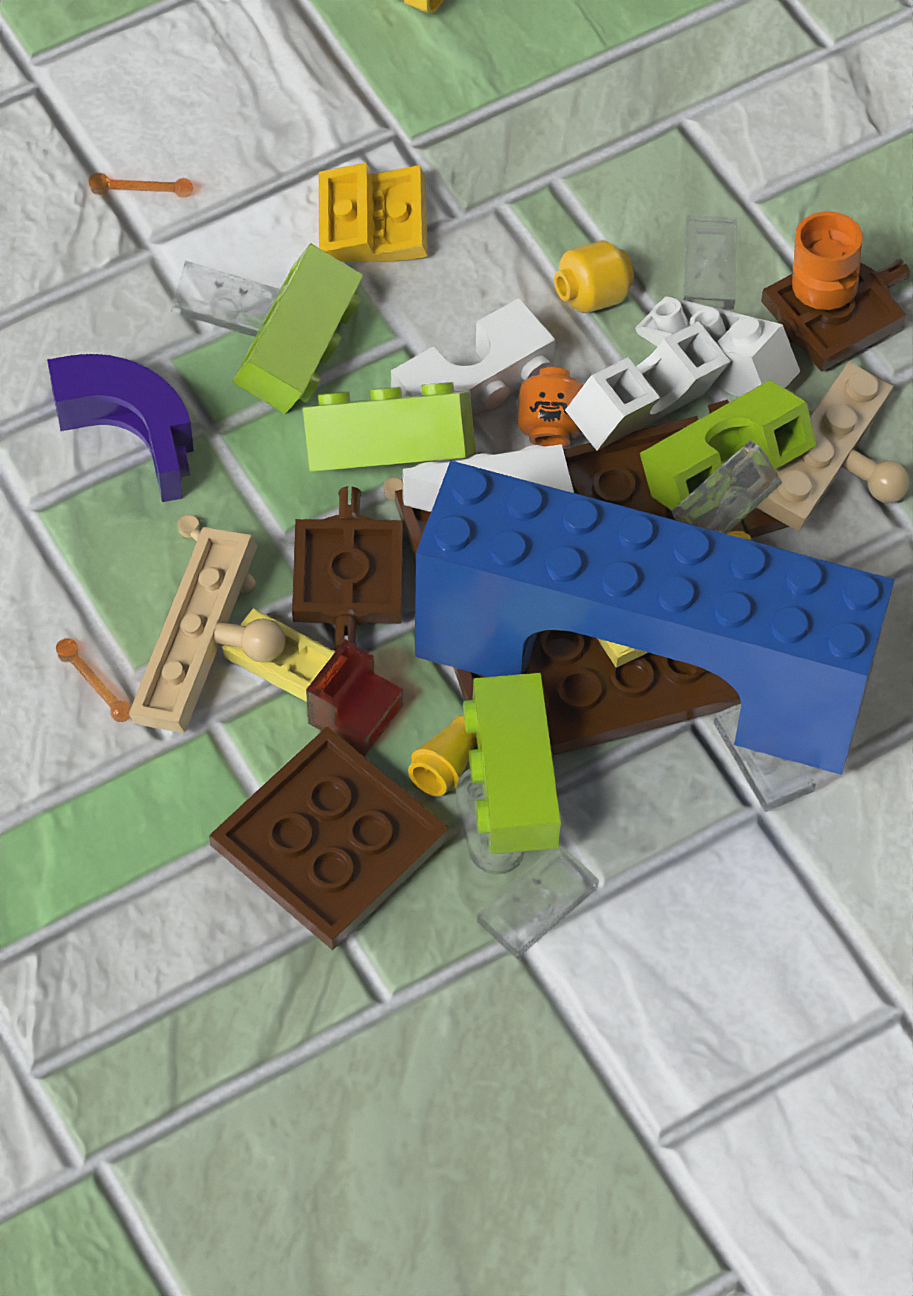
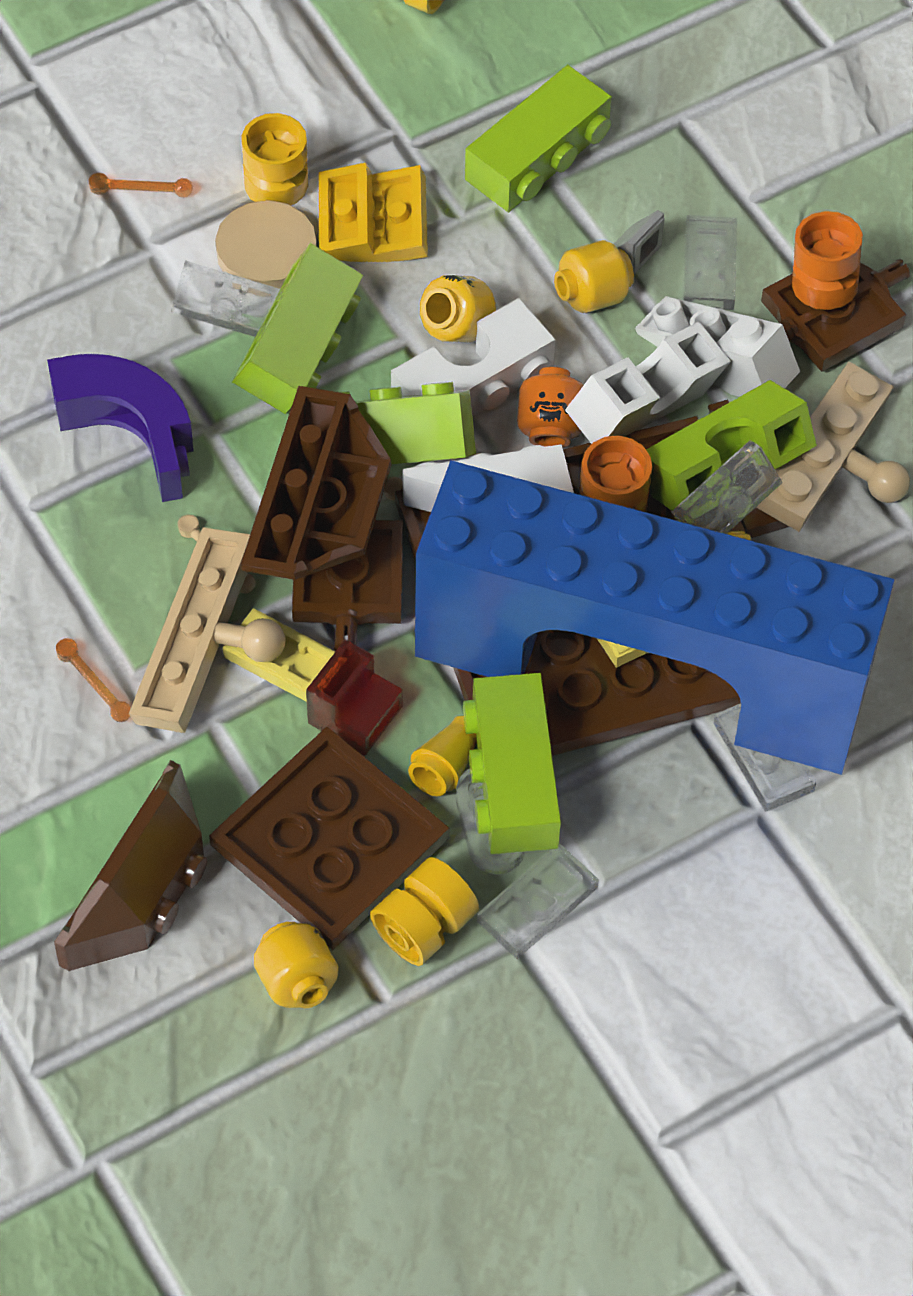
none -> reddish brown wedge [54,760,207,971]
none -> tan tile [215,200,317,292]
none -> reddish brown wedge [240,386,392,580]
none -> yellow wheel [241,113,308,205]
none -> yellow head [254,922,338,1008]
none -> yellow wheel [370,857,479,966]
none -> yellow head [420,275,496,342]
none -> lime brick [465,64,612,213]
none -> orange wheel [579,435,652,512]
none -> light grey slope [614,210,665,274]

